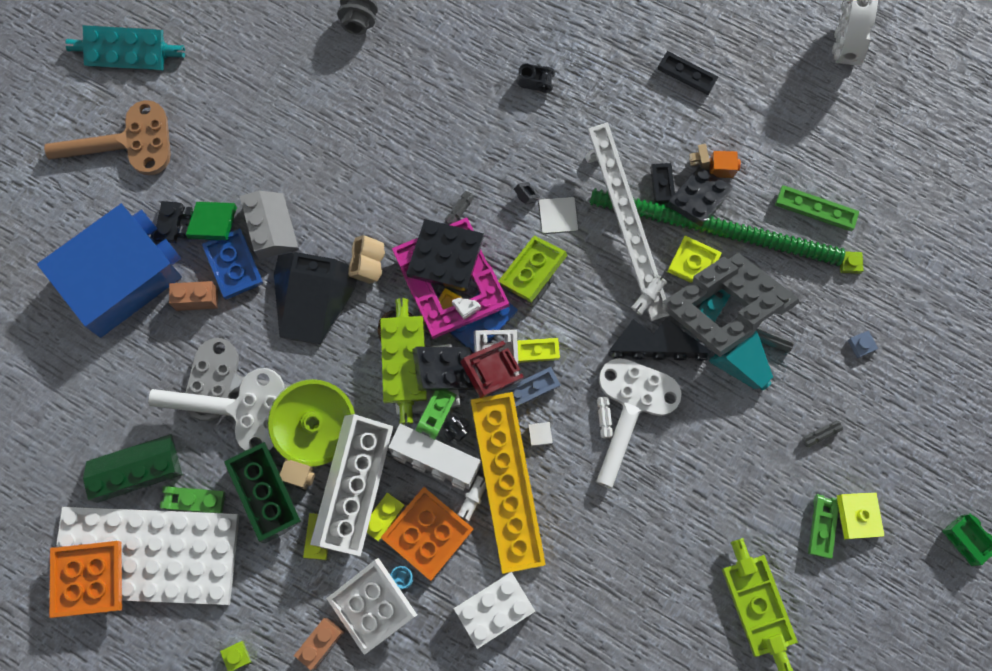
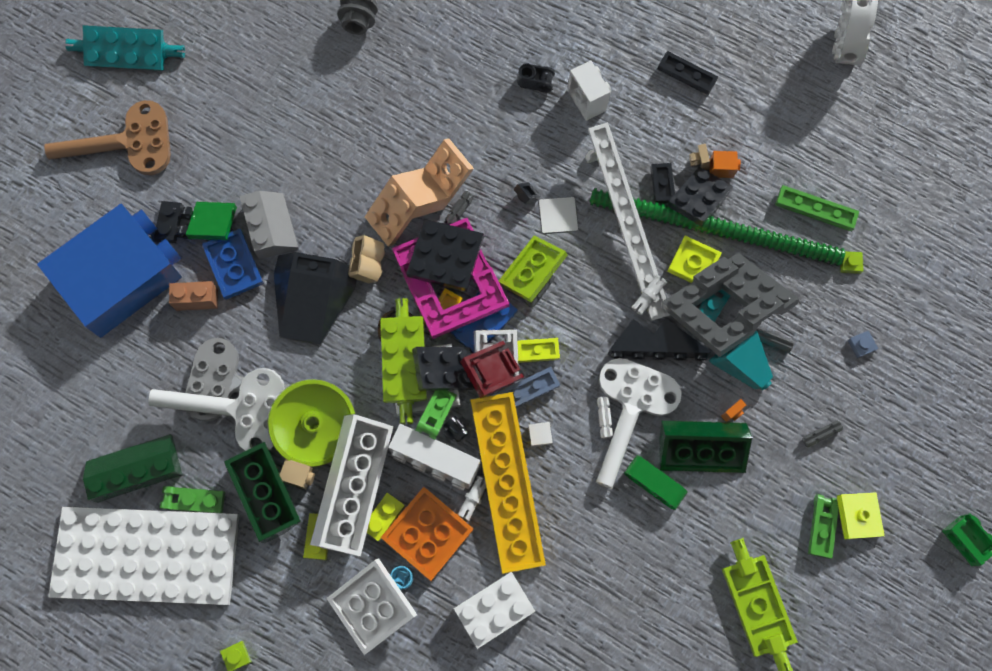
orange plate [49,541,122,618] -> none
nougat brick [294,618,345,671] -> none
white tile [452,298,481,320] -> none
none -> light nougat bracket [365,139,474,247]
none -> white brick [567,61,611,121]
none -> green beam [624,455,688,510]
none -> dark green slope [659,420,752,473]
none -> orange plate [721,399,746,422]

